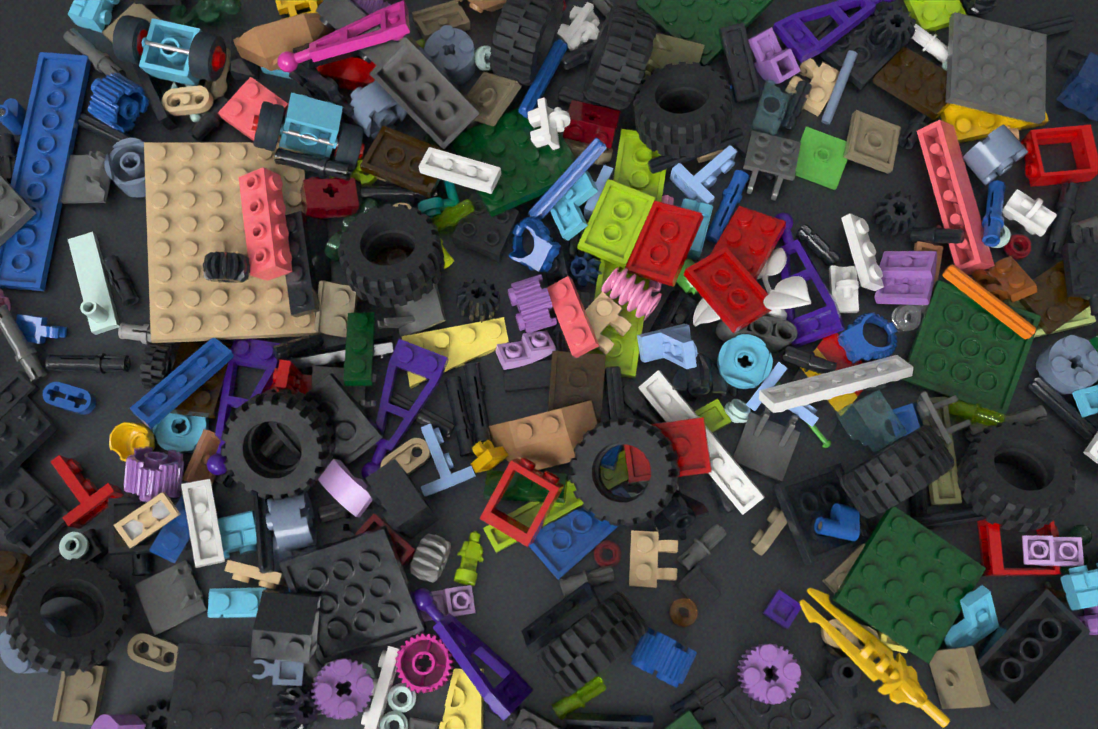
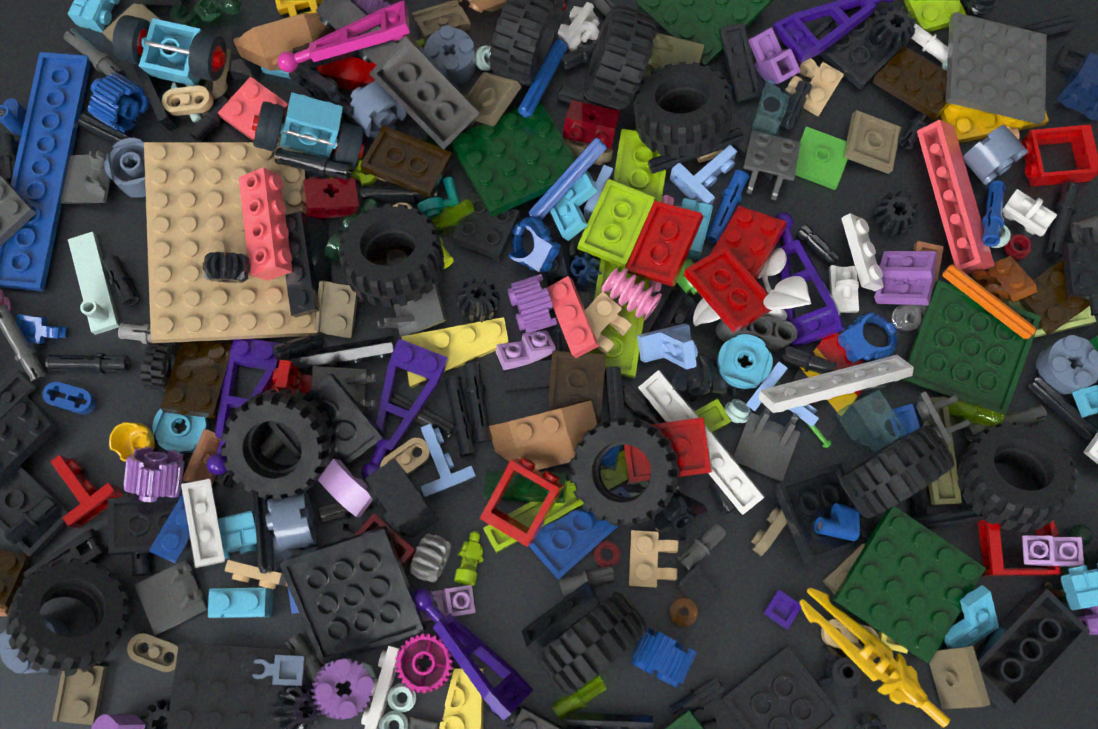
light aqua plate [59,532,89,560] -> none
tan piece [114,492,181,548] -> none
blue plate [130,338,234,429] -> none
black slope [251,590,320,663] -> none
dark green plate [343,312,375,386] -> none
white plate [419,147,501,194] -> none
yellow tile [471,440,509,473] -> none
white hips [528,97,571,150] -> none
medium lavender brick [737,644,801,704] -> none
sand blue bar [821,50,857,125] -> none
black axle [910,225,965,246] -> none

